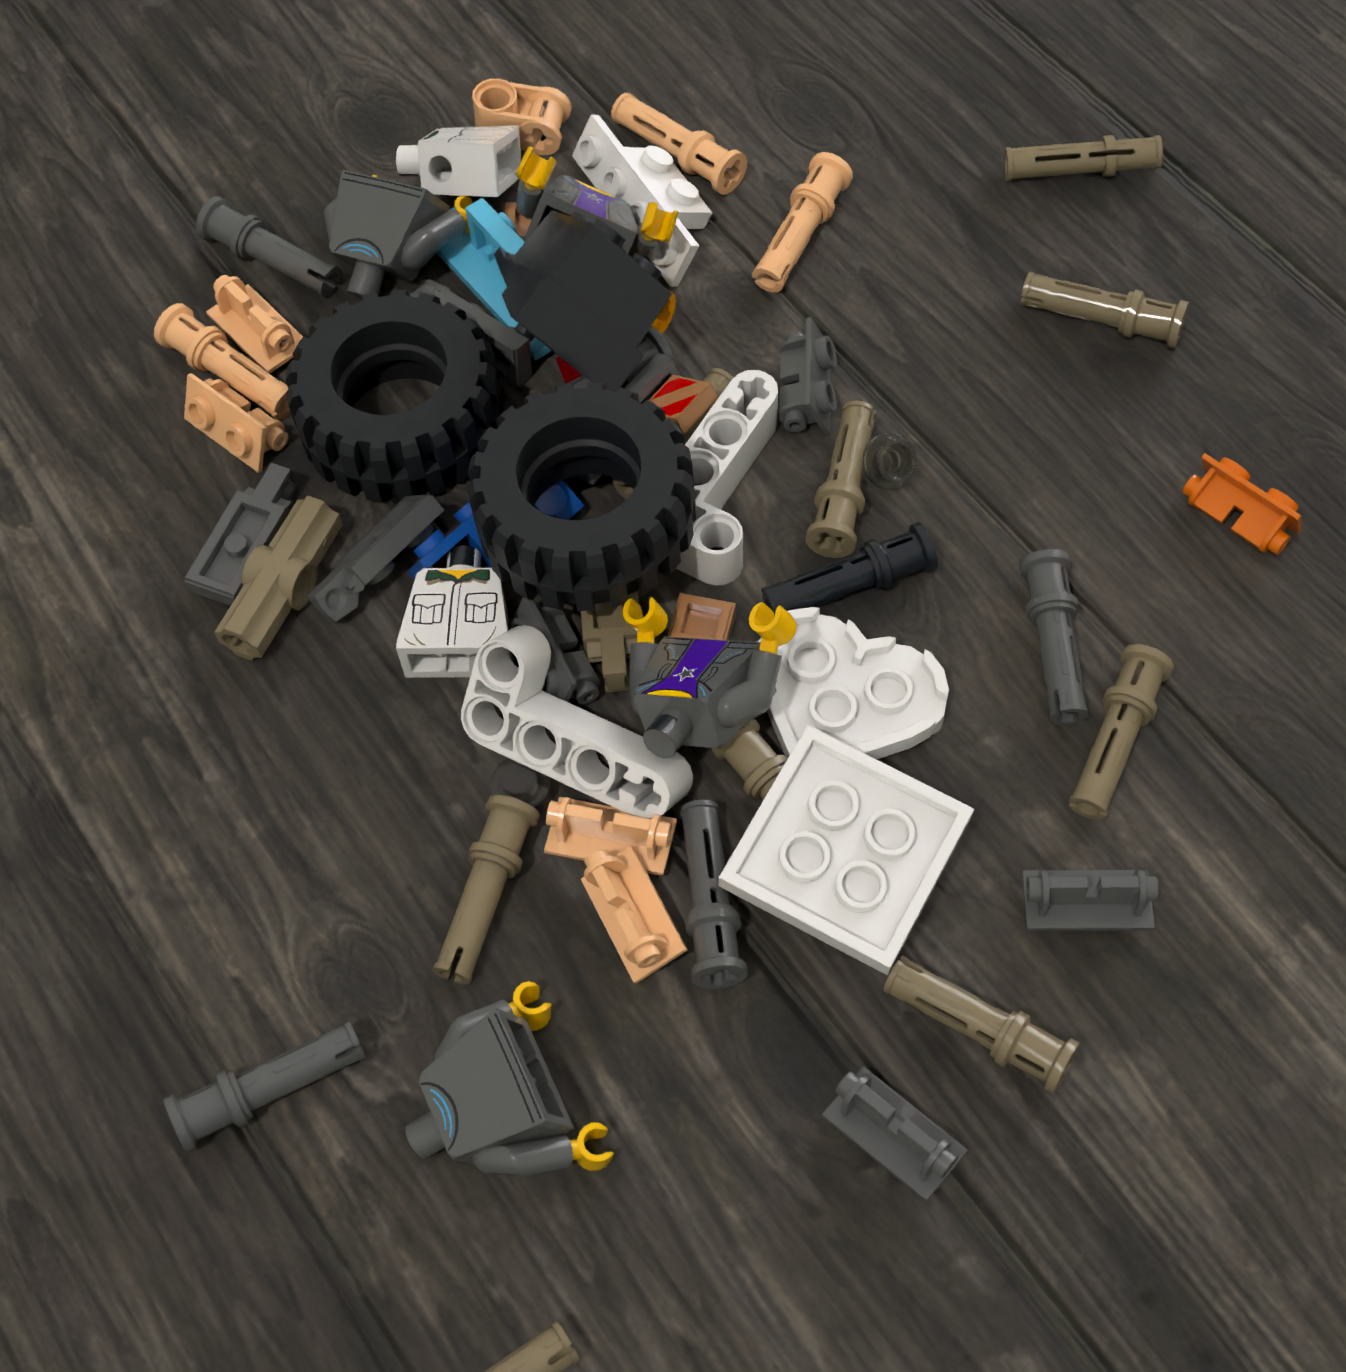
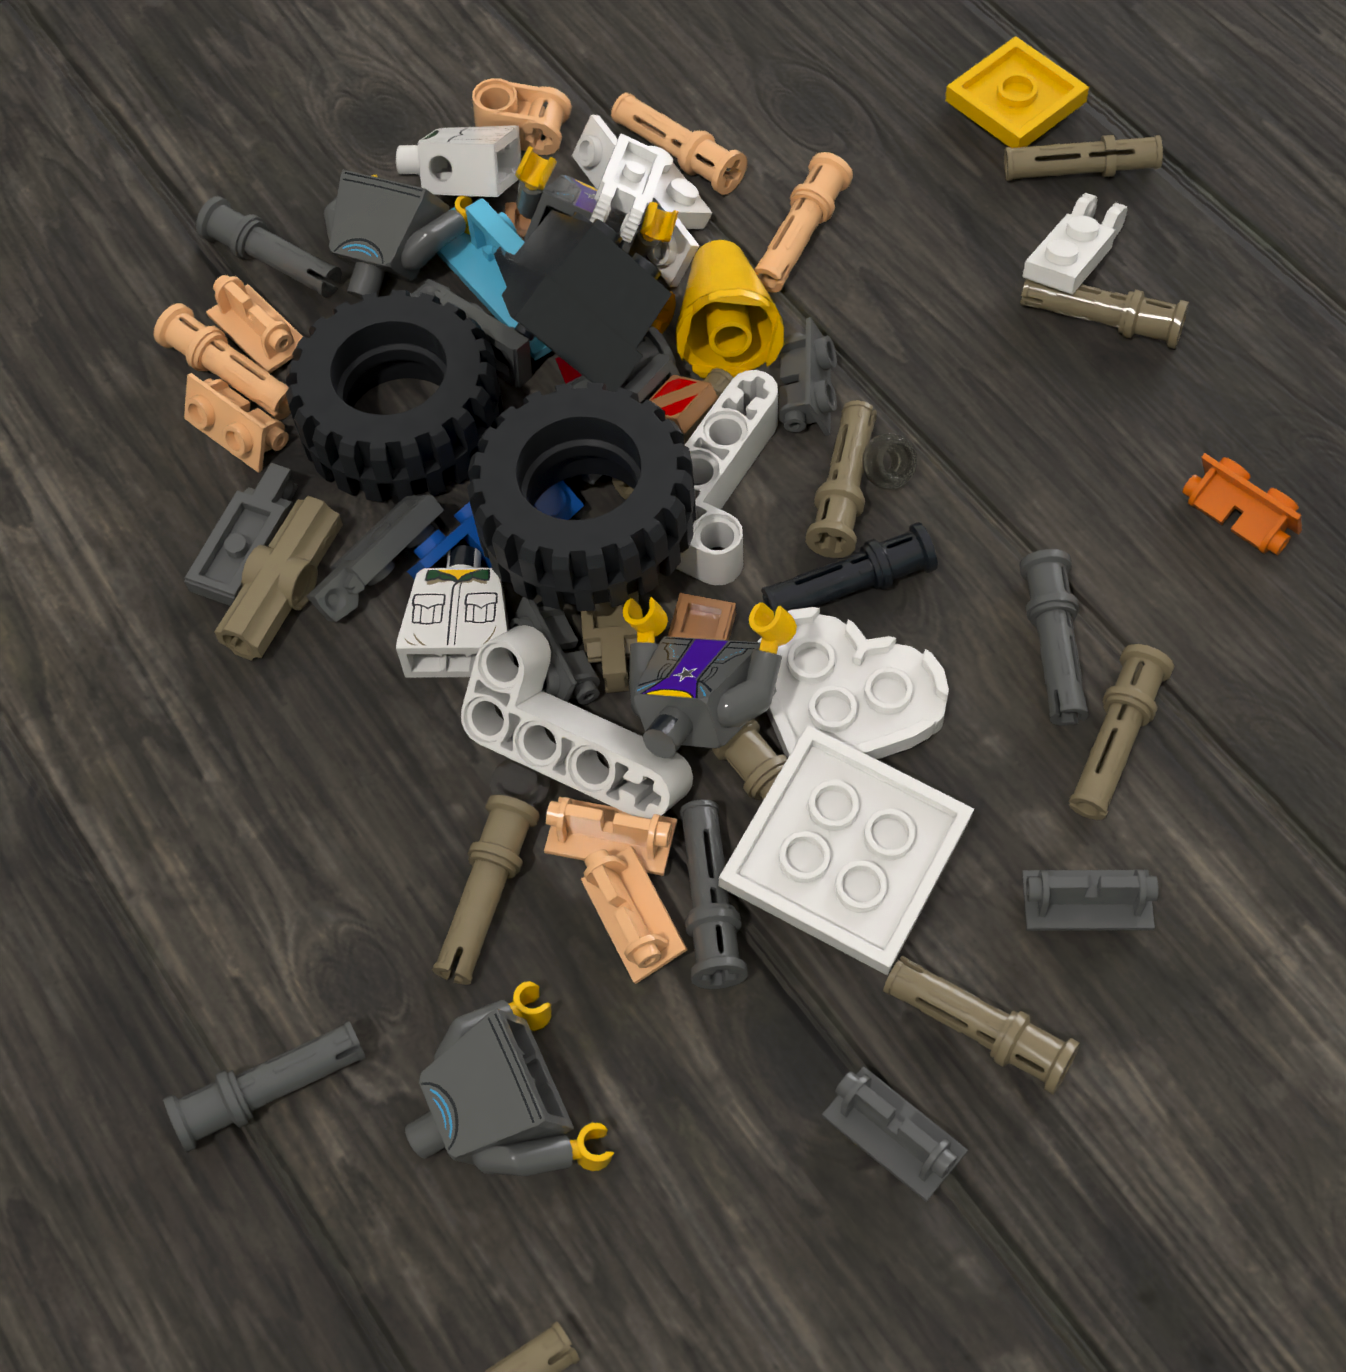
none -> white hinge [590,134,668,243]
none -> yellow cone [675,240,784,378]
none -> yellow plate [945,36,1089,148]
none -> white hinge [1022,193,1127,295]

